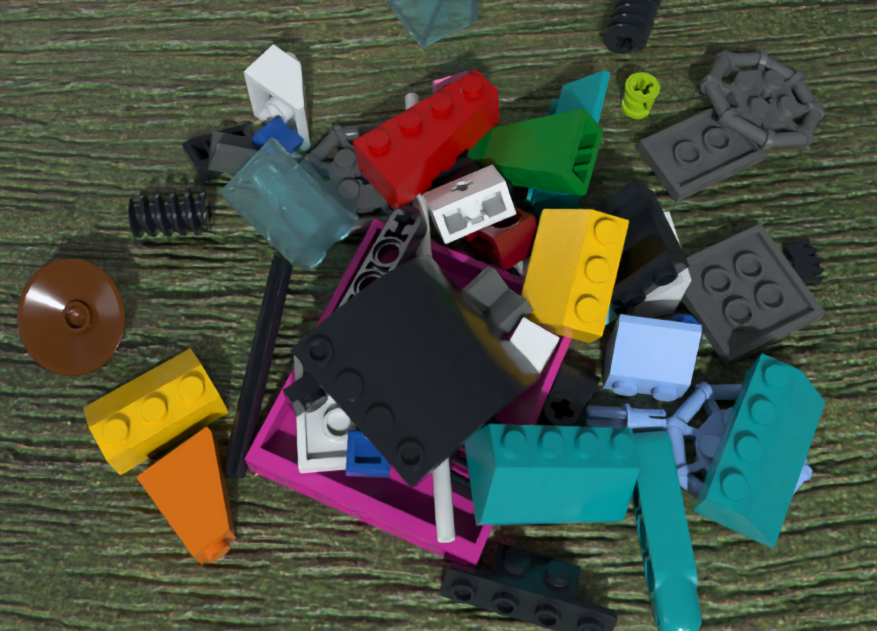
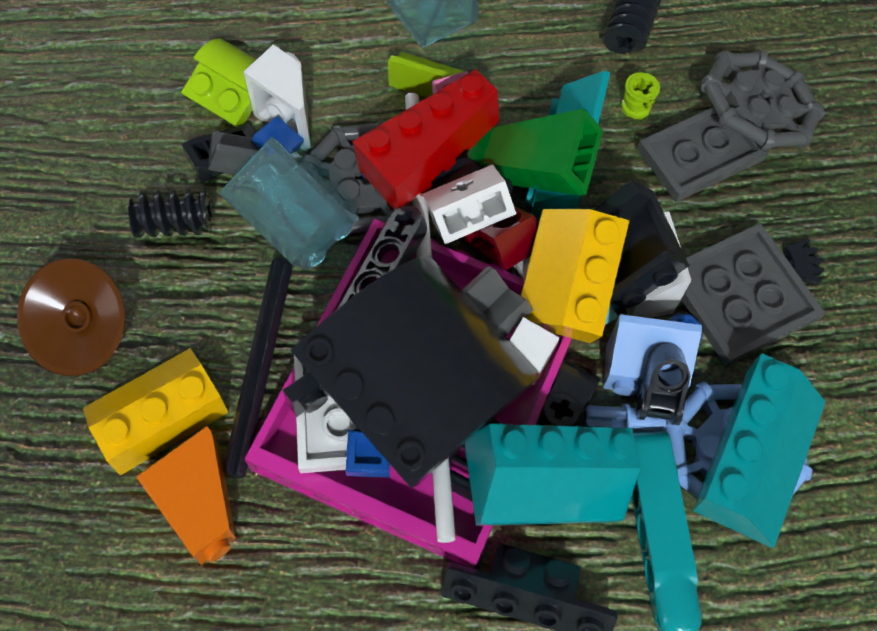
none -> lime brick [181,38,257,127]
none -> lime panel [388,52,464,98]
none -> black piece [636,343,690,426]

